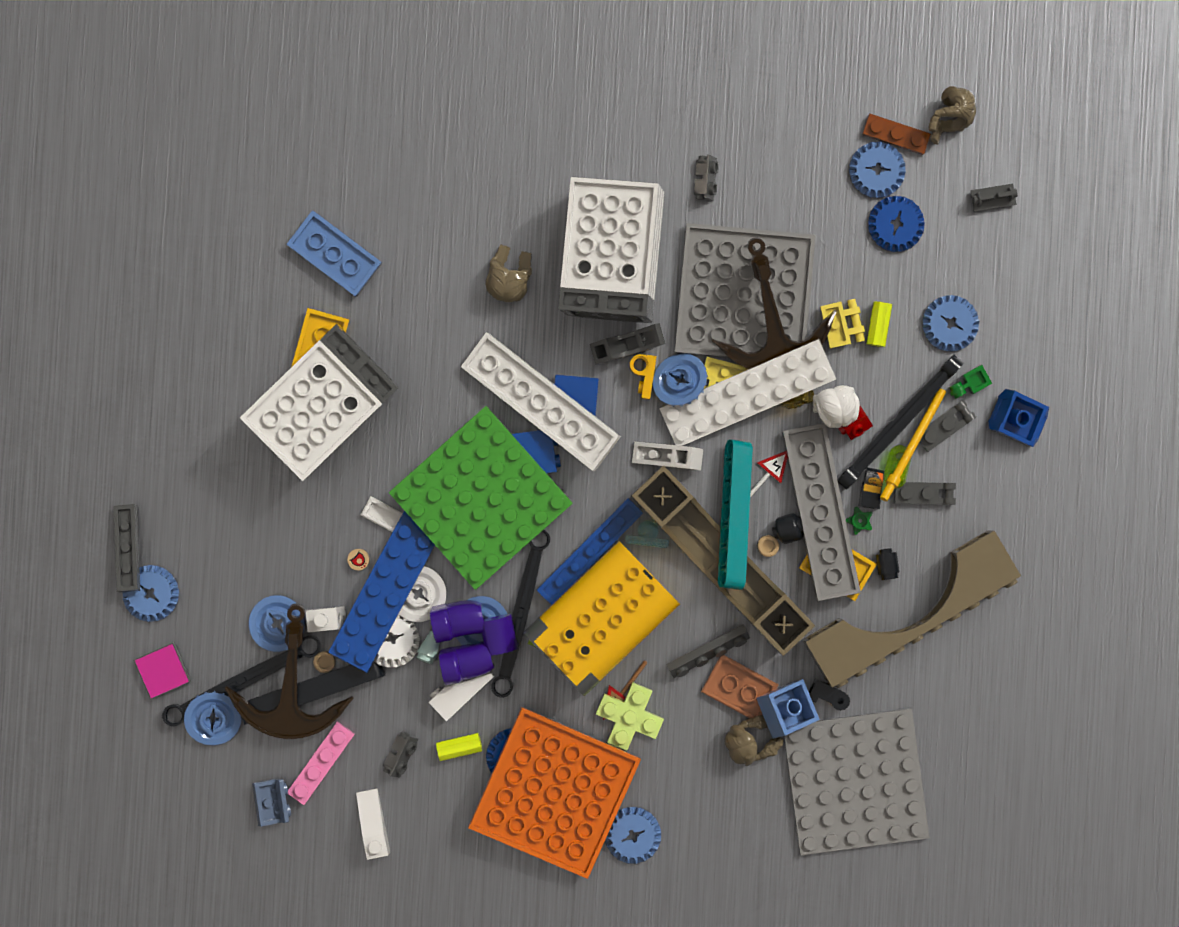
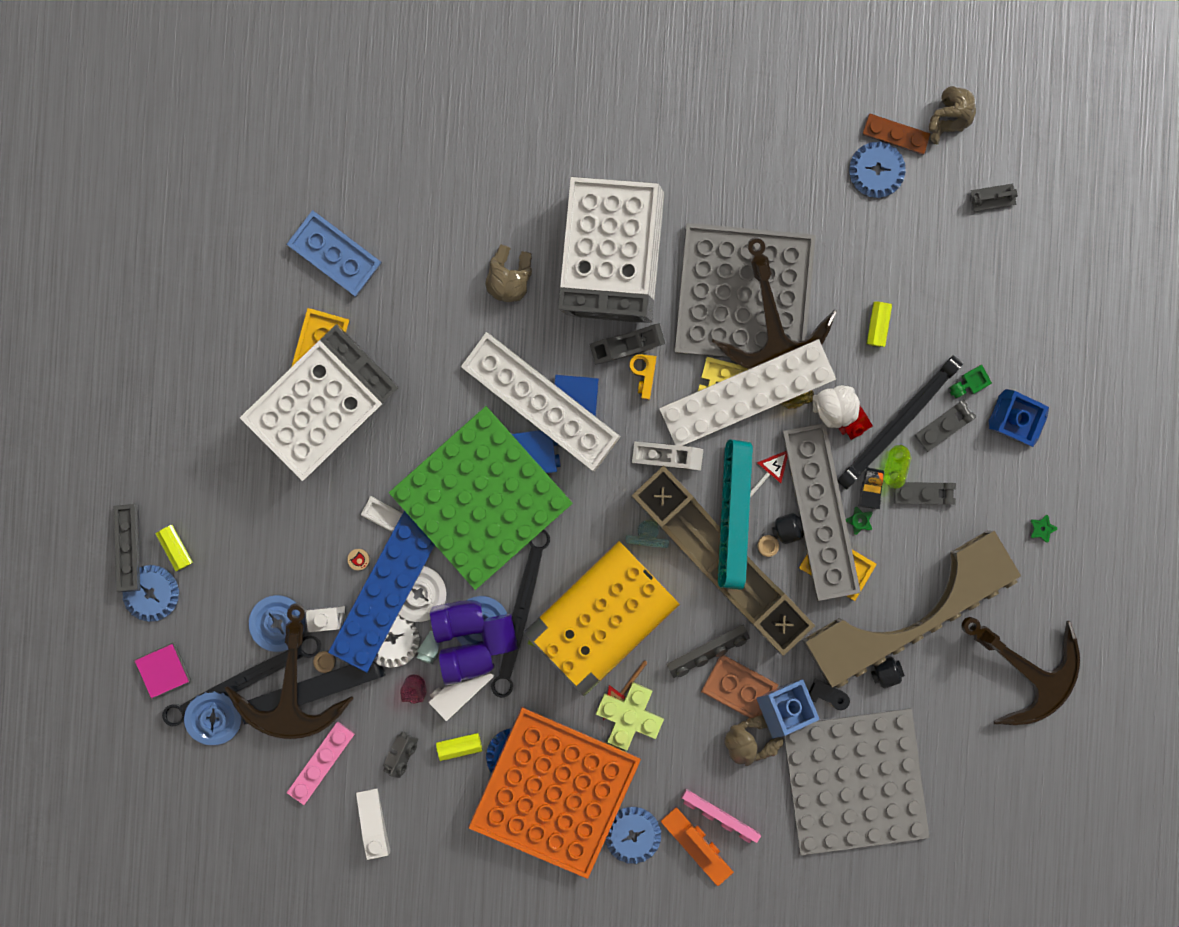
sand blue bracket [252,778,291,827] -> none
blue plate [537,498,643,605] -> none
medium blue gear [653,353,708,407] -> none
dark grey hinge [694,154,719,201] -> none
light yellow plate [820,299,865,349] -> none
blue gear [868,196,925,252] -> none
black brick [875,548,900,580] -> none
yellow bar [880,388,946,502] -> none
medium blue gear [923,295,979,351] -> none
none -> neon yellow axle [155,525,193,572]
none -> clear pink plate [400,674,427,704]
none -> orange bracket [661,807,734,886]
none -> bright pink plate [681,789,761,843]
none -> black head [871,657,905,688]
none -> dark brown piece [961,617,1080,725]
none -> green plate [1030,515,1058,543]

